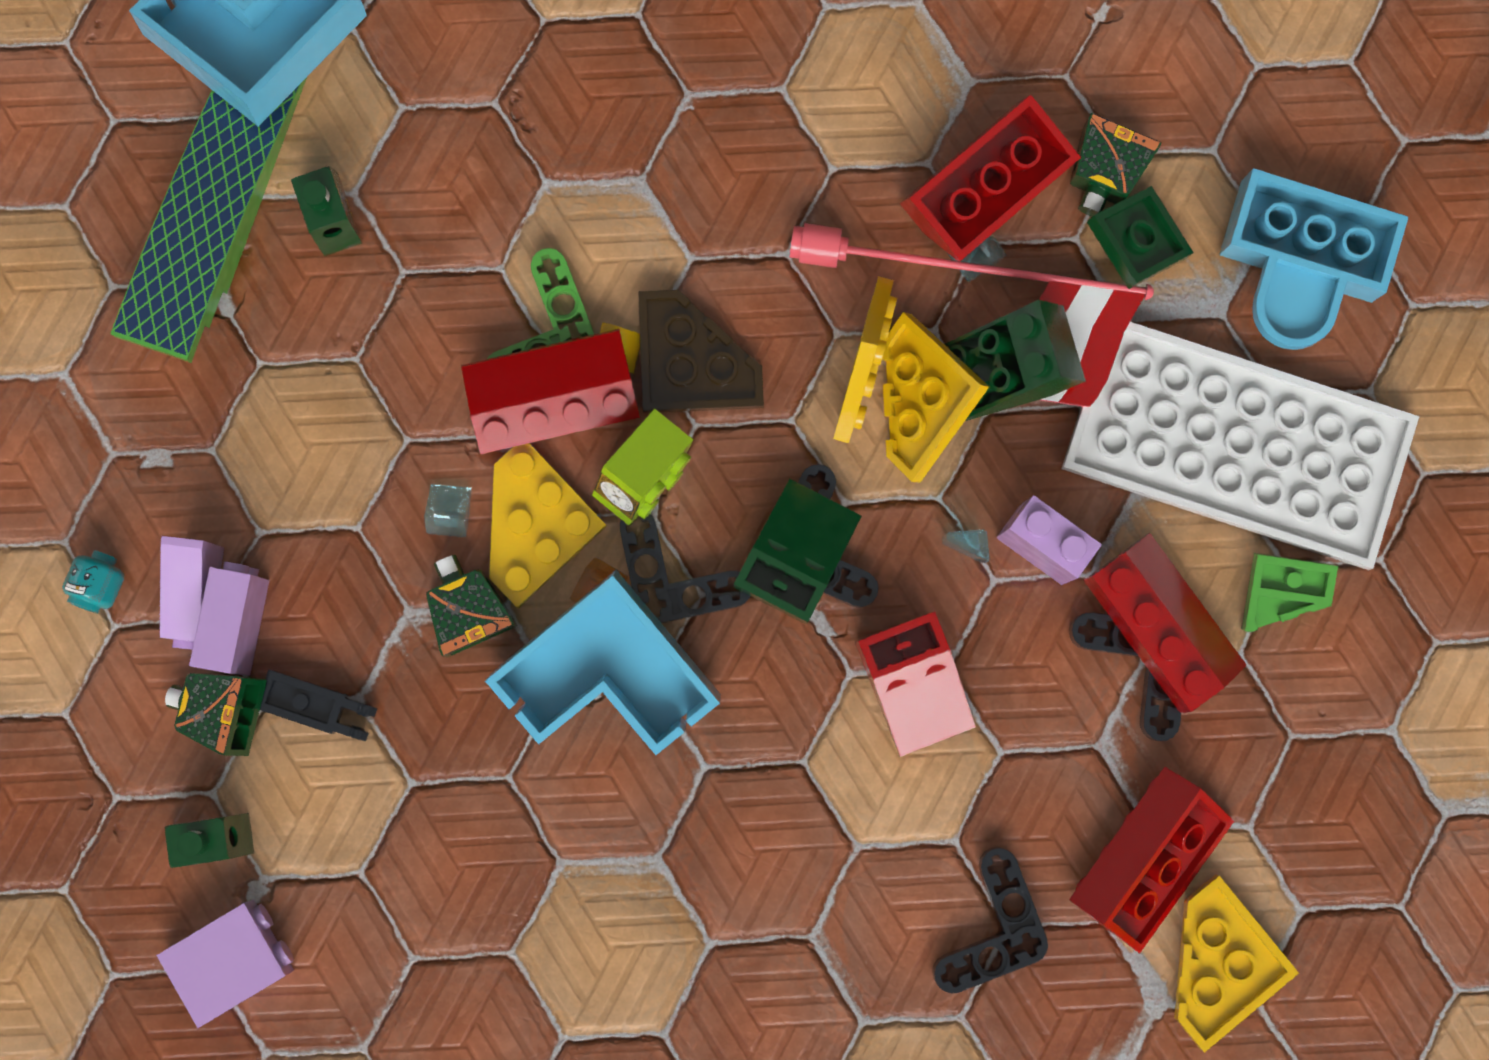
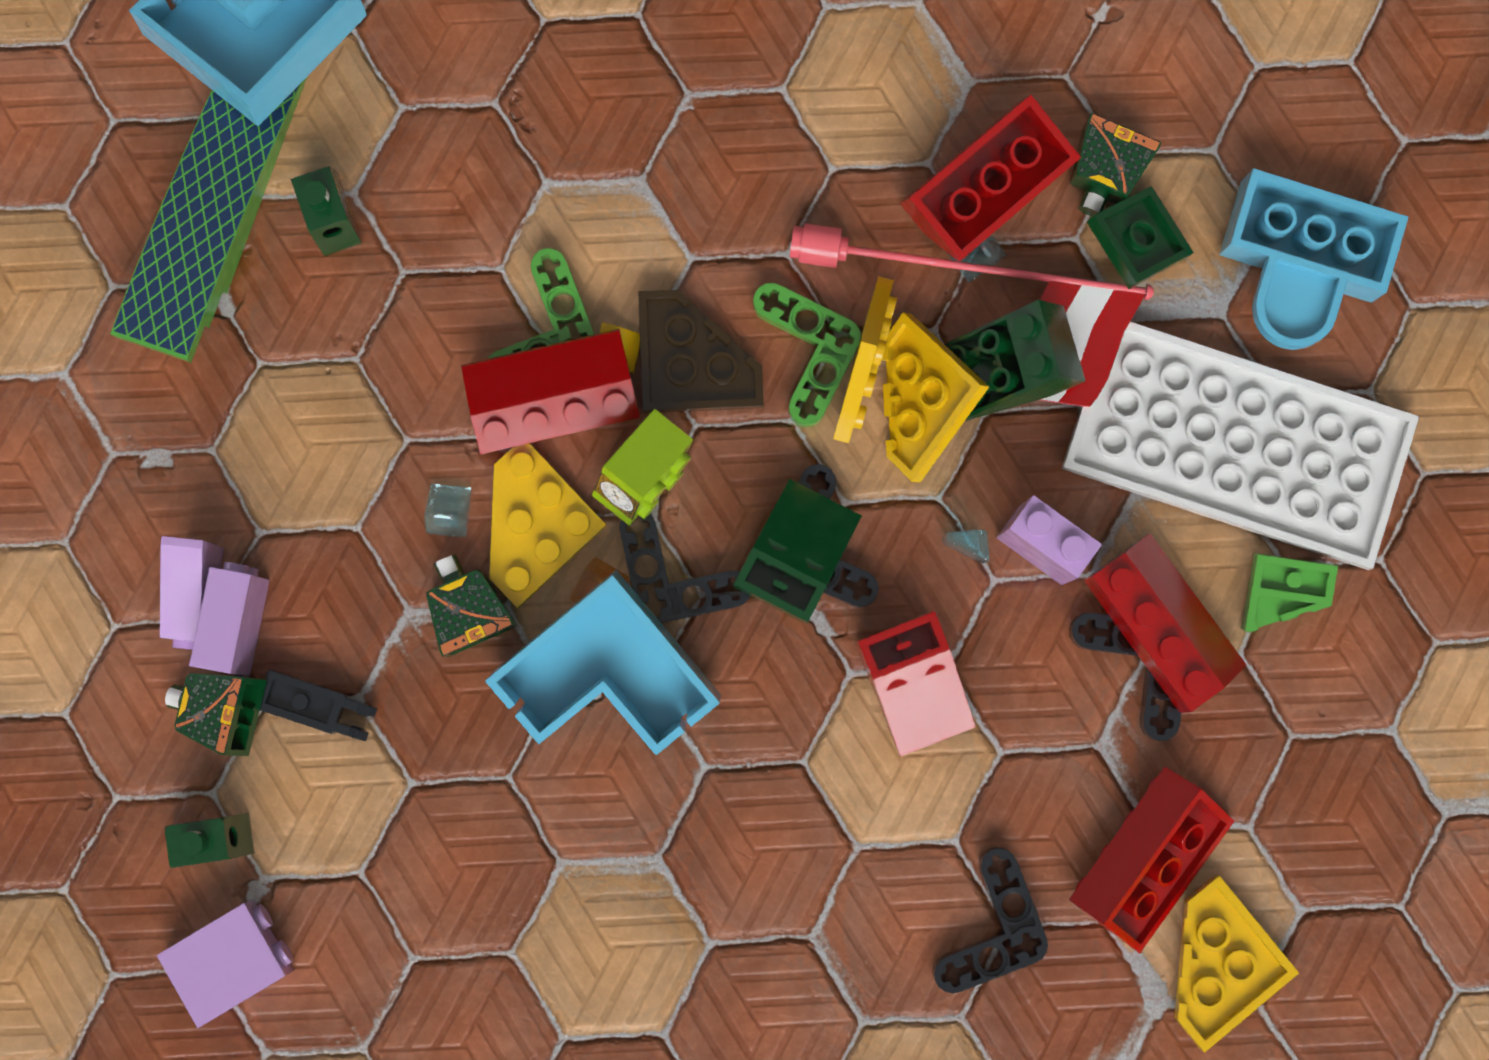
teal head [62,550,125,614] -> none
none -> bright green beam [753,283,861,428]

